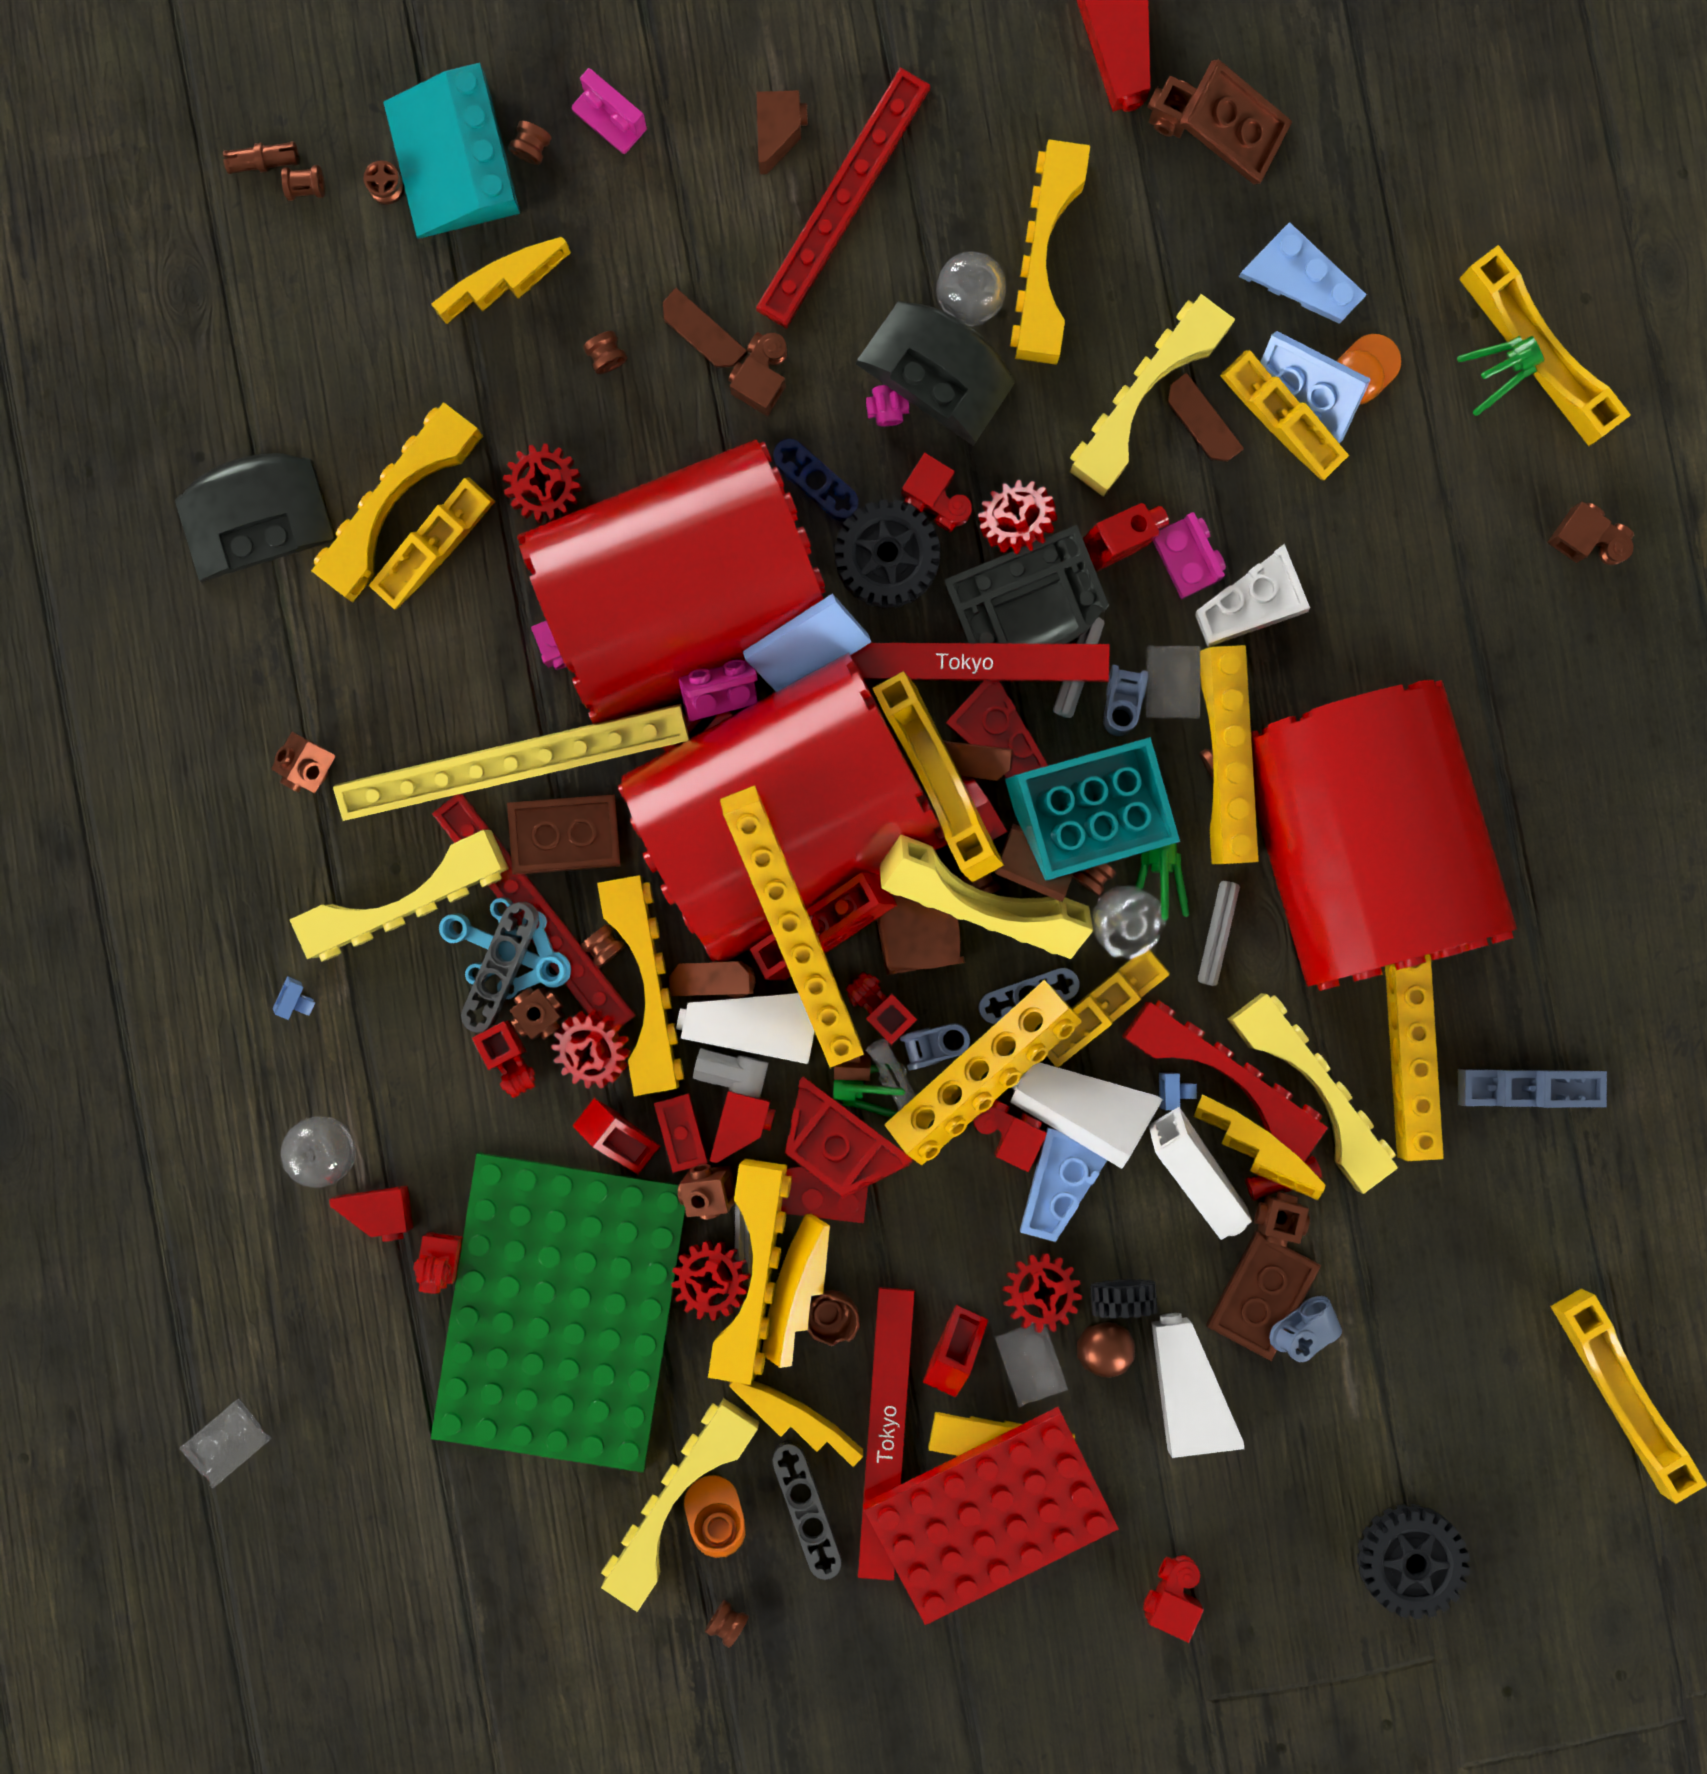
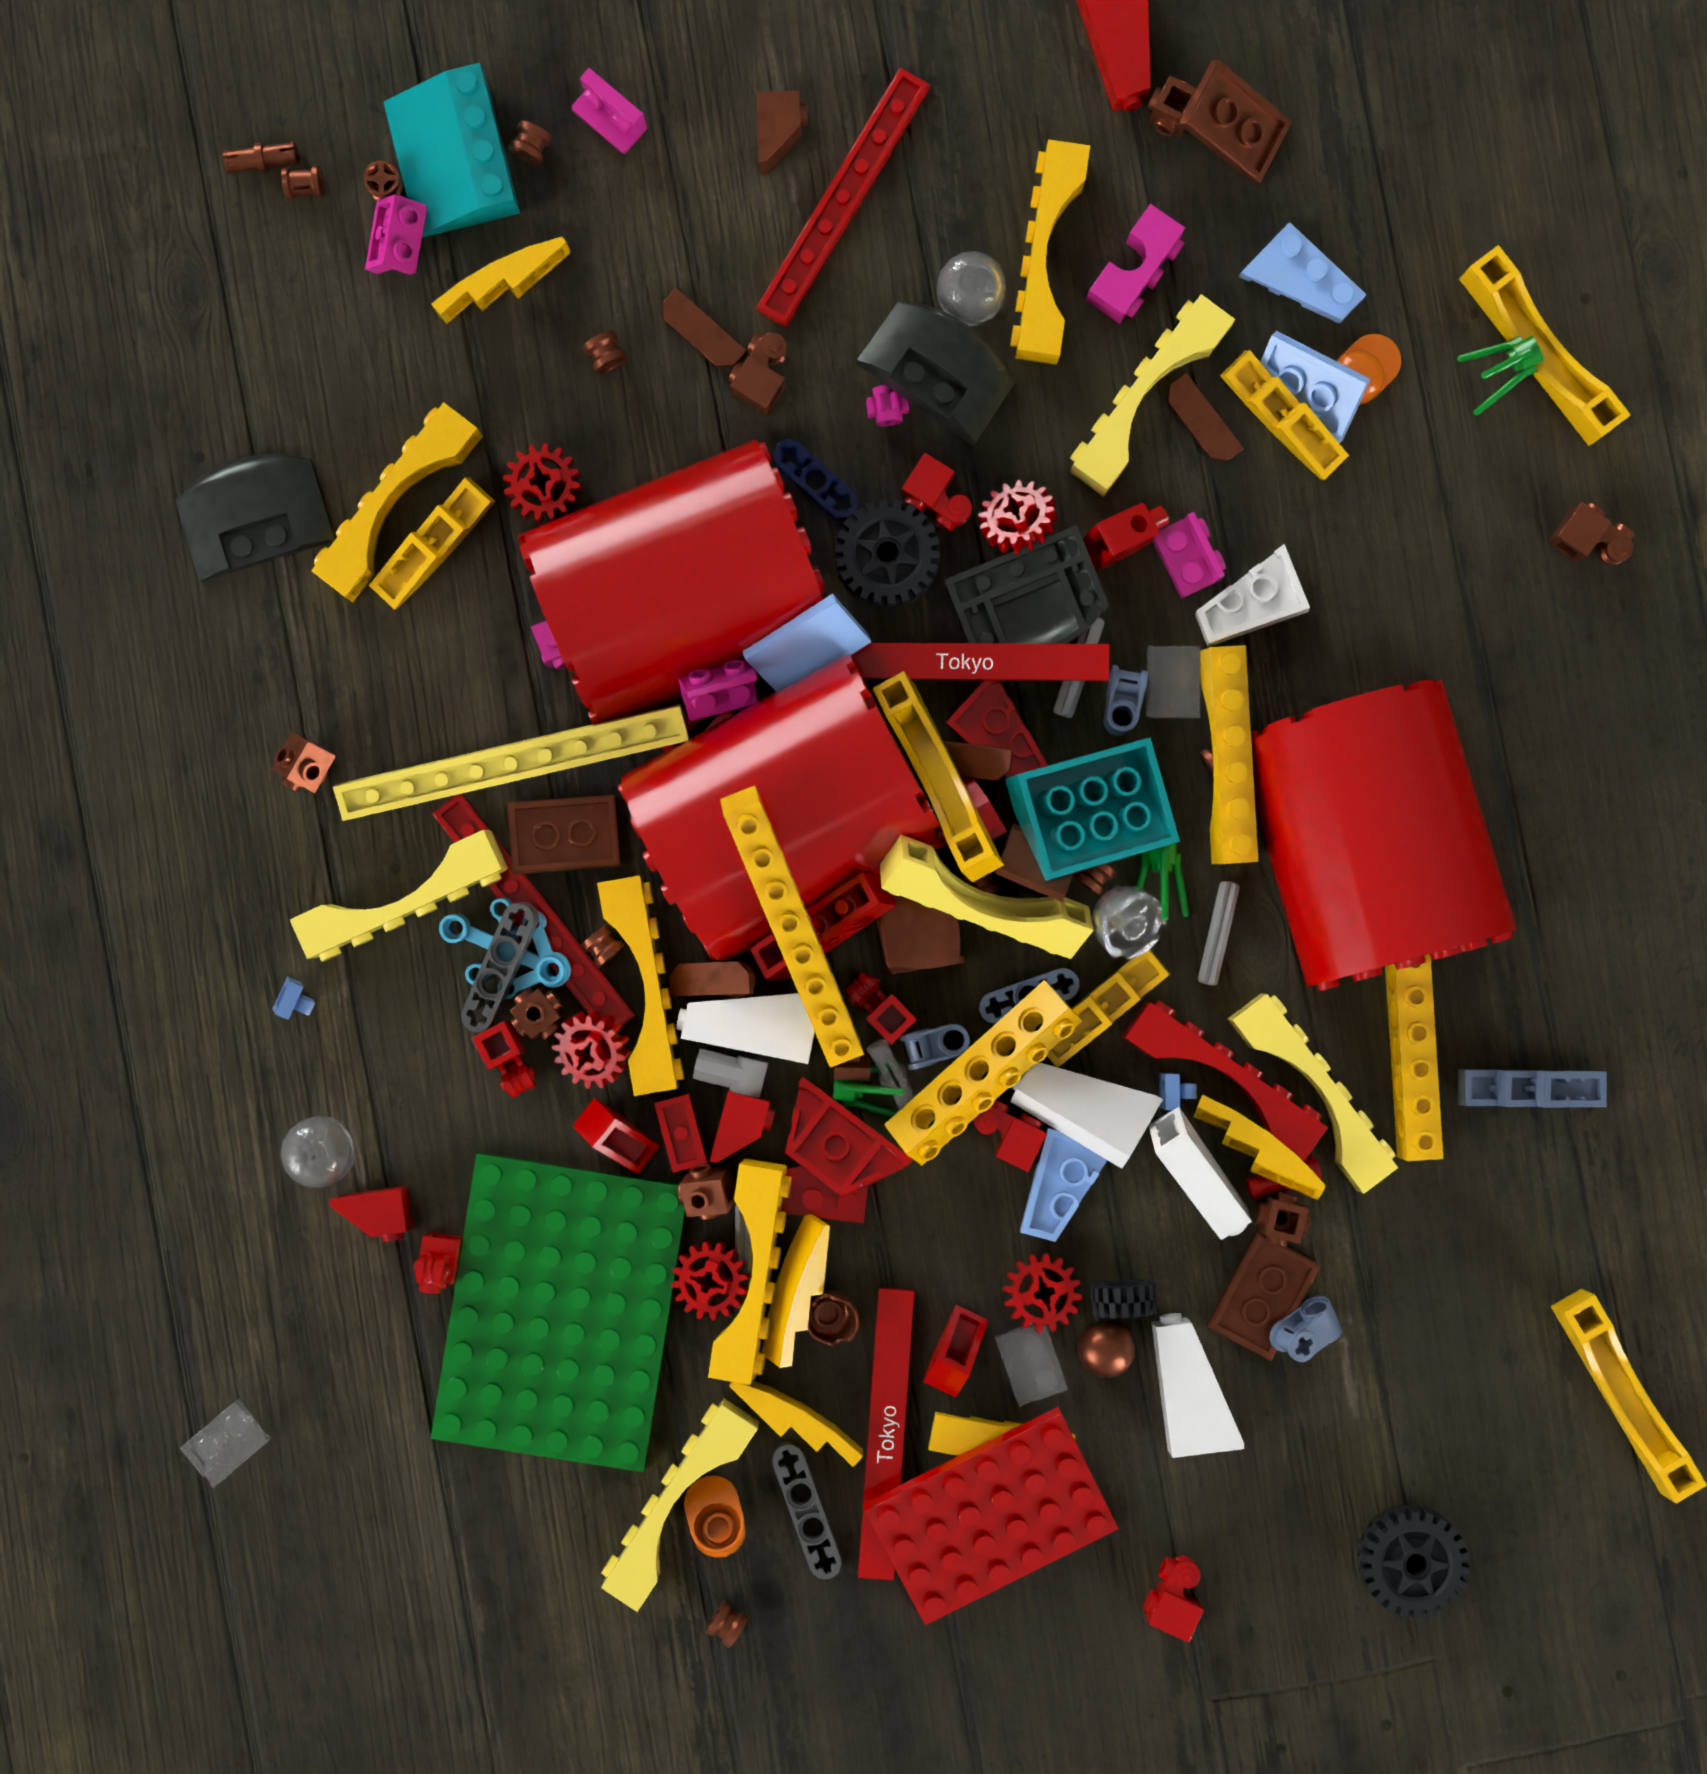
none -> dark pink bracket [365,194,427,275]
none -> dark pink arch [1086,204,1185,324]

